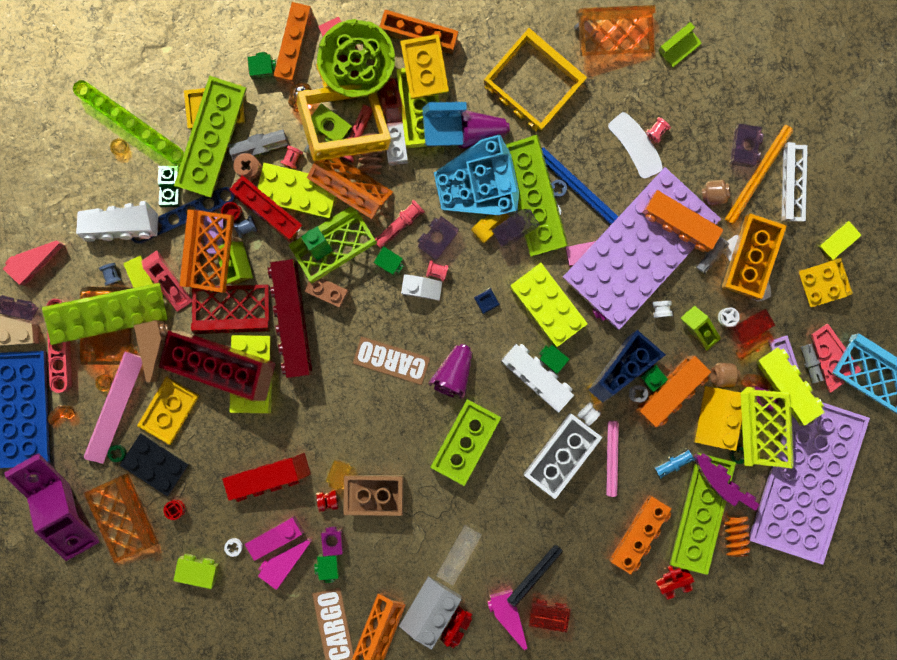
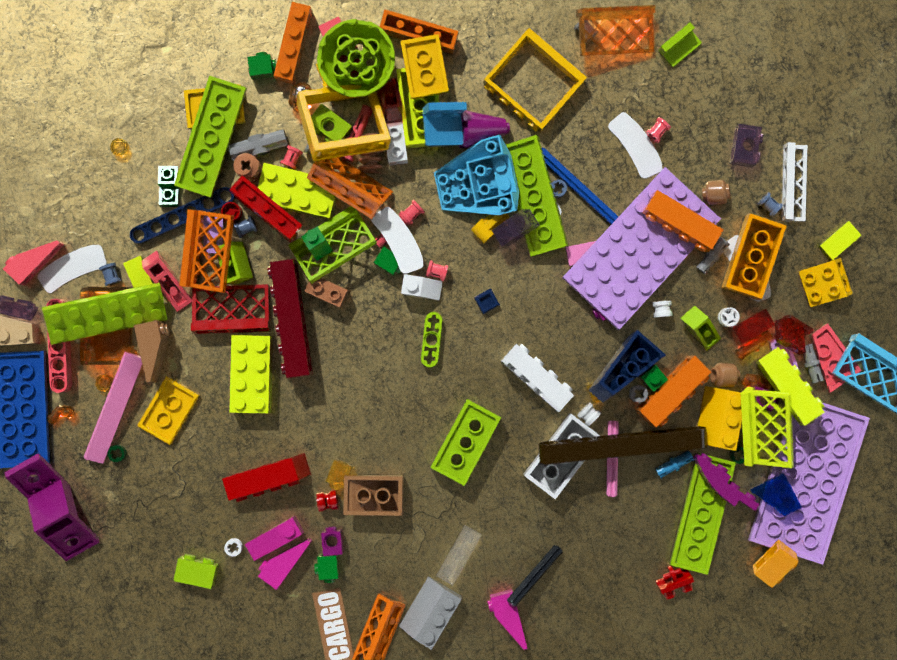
clear neon green beam [73,80,185,166] -> none
white wedge [76,201,158,242] -> none
clear orange fence [84,473,158,563] -> none
black plate [119,433,190,497] -> none
dark red brick [159,330,275,401] -> none
red wheel [163,499,186,520] -> none
sticker [353,336,430,385] -> none
clear purple brick [417,216,459,261] -> none
magenta cone [429,344,473,400] -> none
red hinge [440,606,473,648] -> none
neon yellow brick [510,263,588,347] -> none
clear red brick [528,598,571,633] -> none
green brick [539,344,570,374] -> none
orange brick [609,495,672,574] -> none
orange piece [724,516,750,557] -> none
light orange axle [725,125,793,224] -> none
none -> white sticker [37,245,106,293]
none -> white sticker [371,207,423,274]
none -> lime beam [421,312,442,368]
none -> dark brown beam [538,426,707,464]
none -> clear blue wing [750,472,802,516]
none -> light orange brick [753,539,799,588]
none -> sand blue bush [757,192,783,217]
none -> clear red bracket [774,315,813,355]

